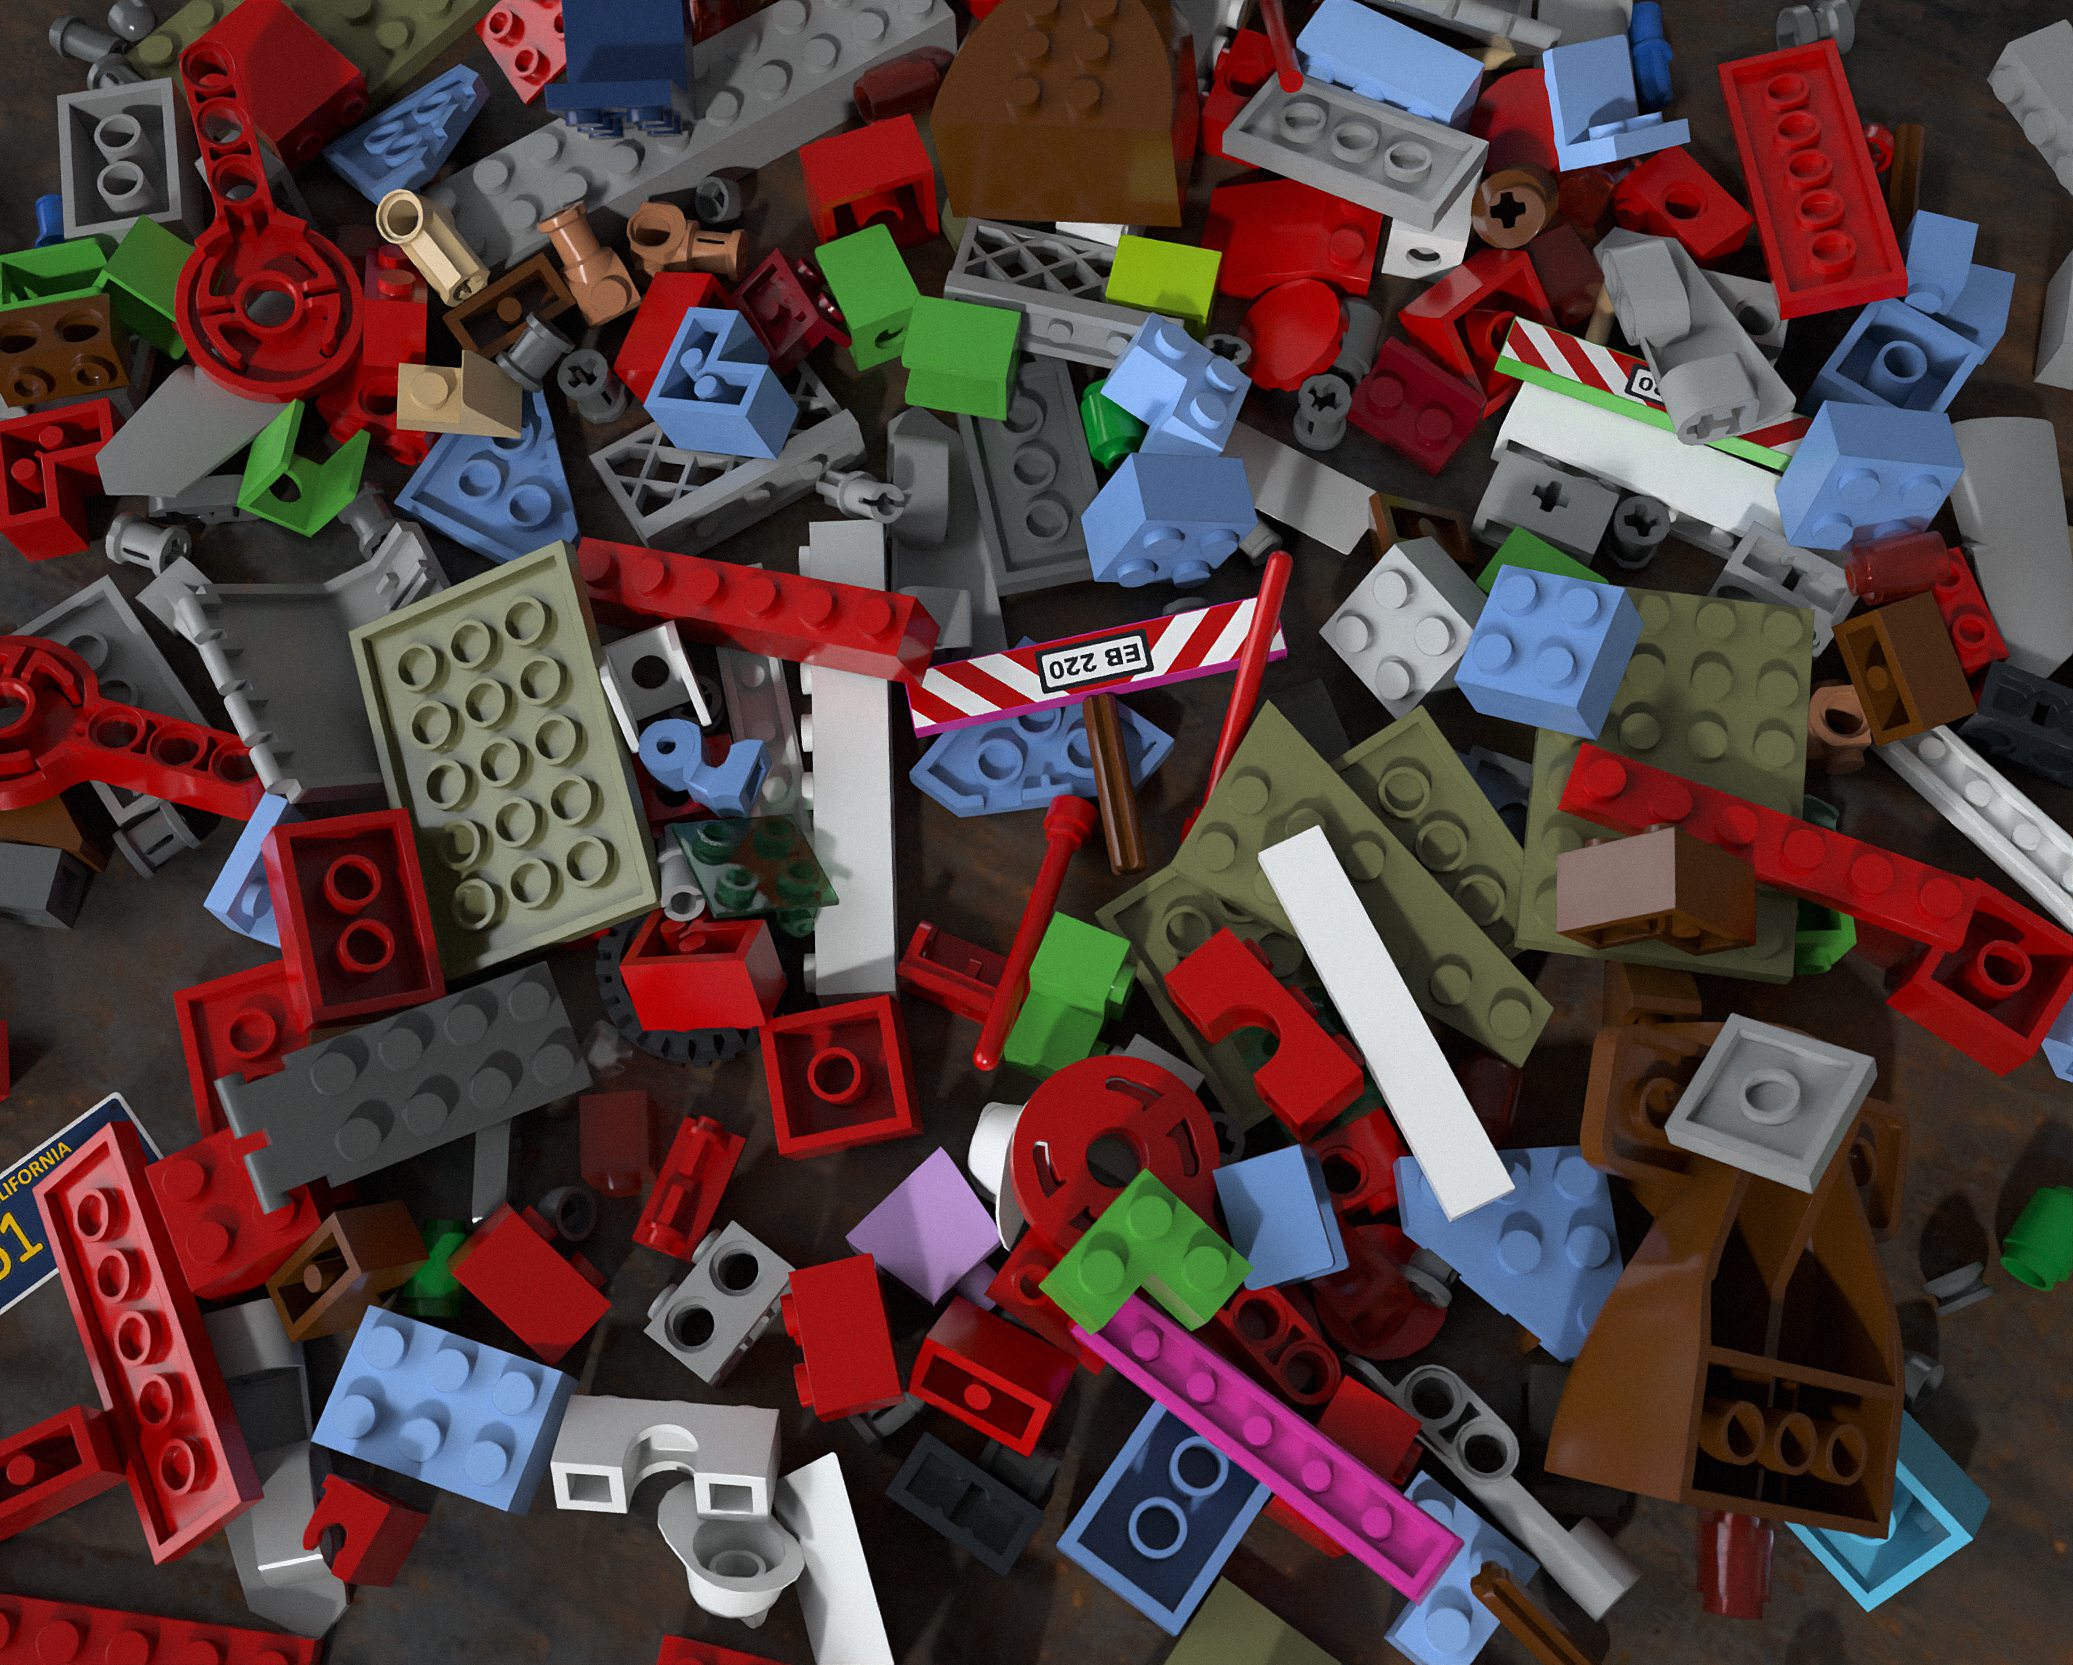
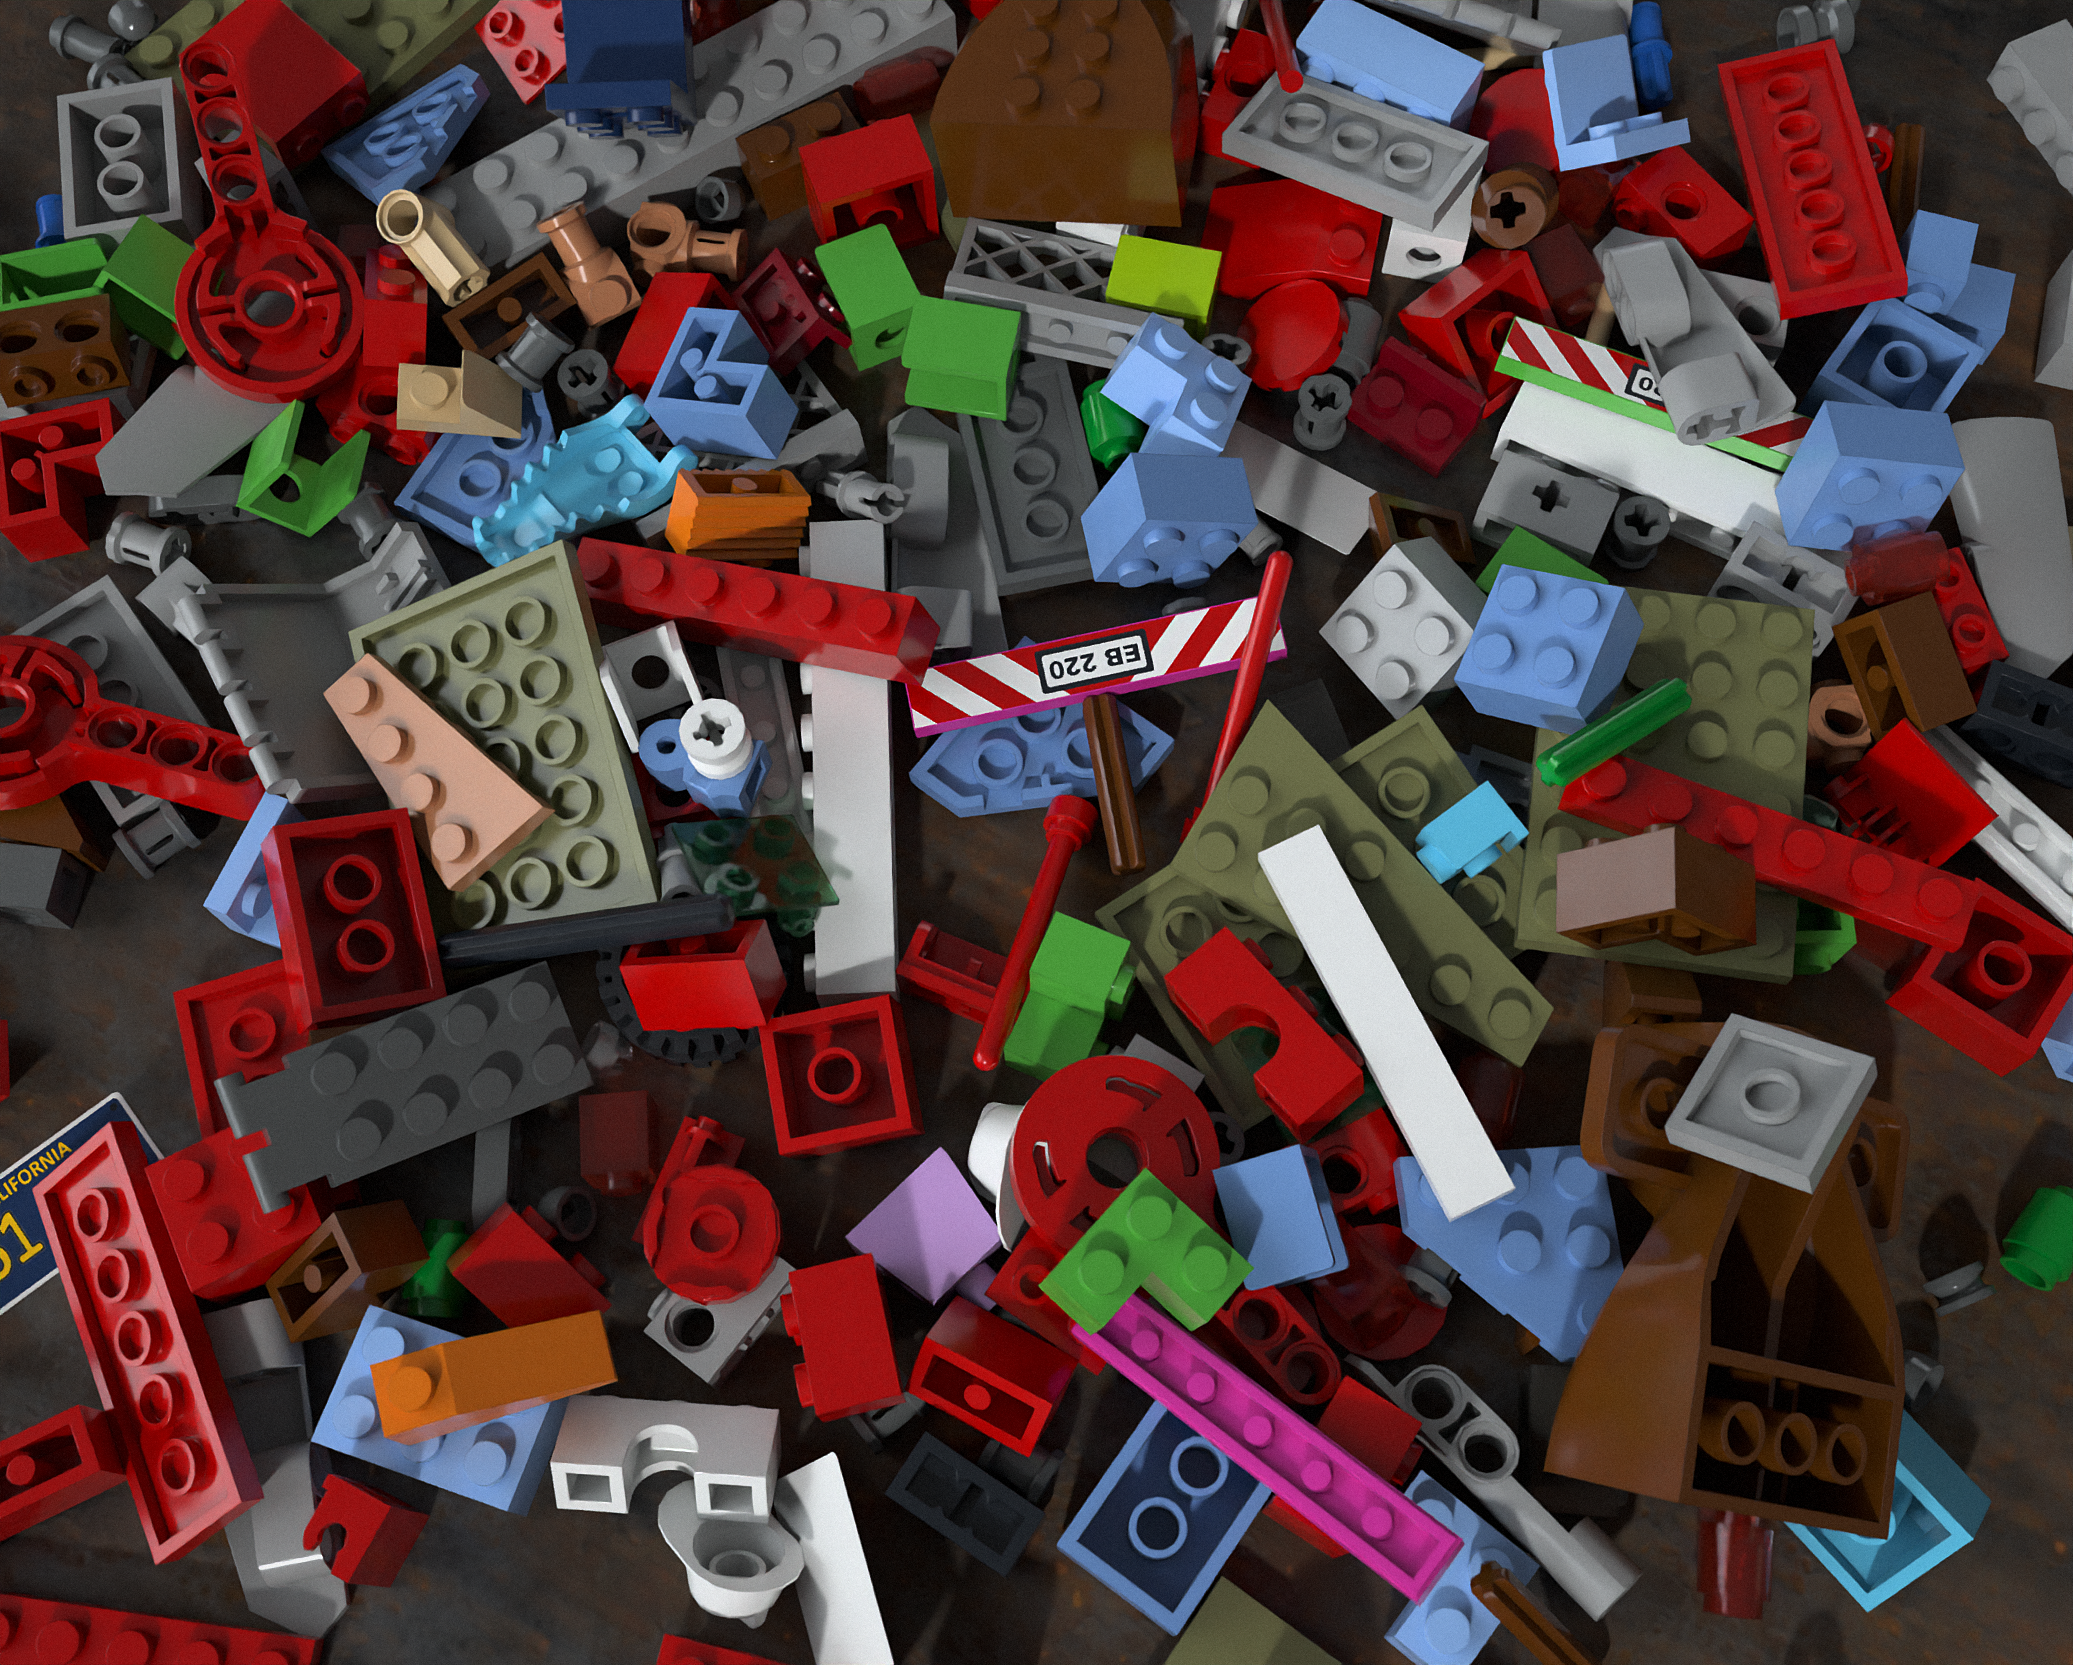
none -> nougat wing [323,653,556,892]
none -> orange slope [370,1310,618,1446]
none -> black axle [436,893,736,970]
none -> medium azure animal [472,393,699,568]
none -> red tile [643,1164,784,1306]
none -> orange brick [664,468,812,567]
none -> white wheel [679,698,754,780]
none -> reddish brown brick [735,92,861,222]
none -> medium azure brick [1415,780,1530,884]
none -> green axle [1536,678,1692,787]
none -> red hinge [1821,717,1999,868]

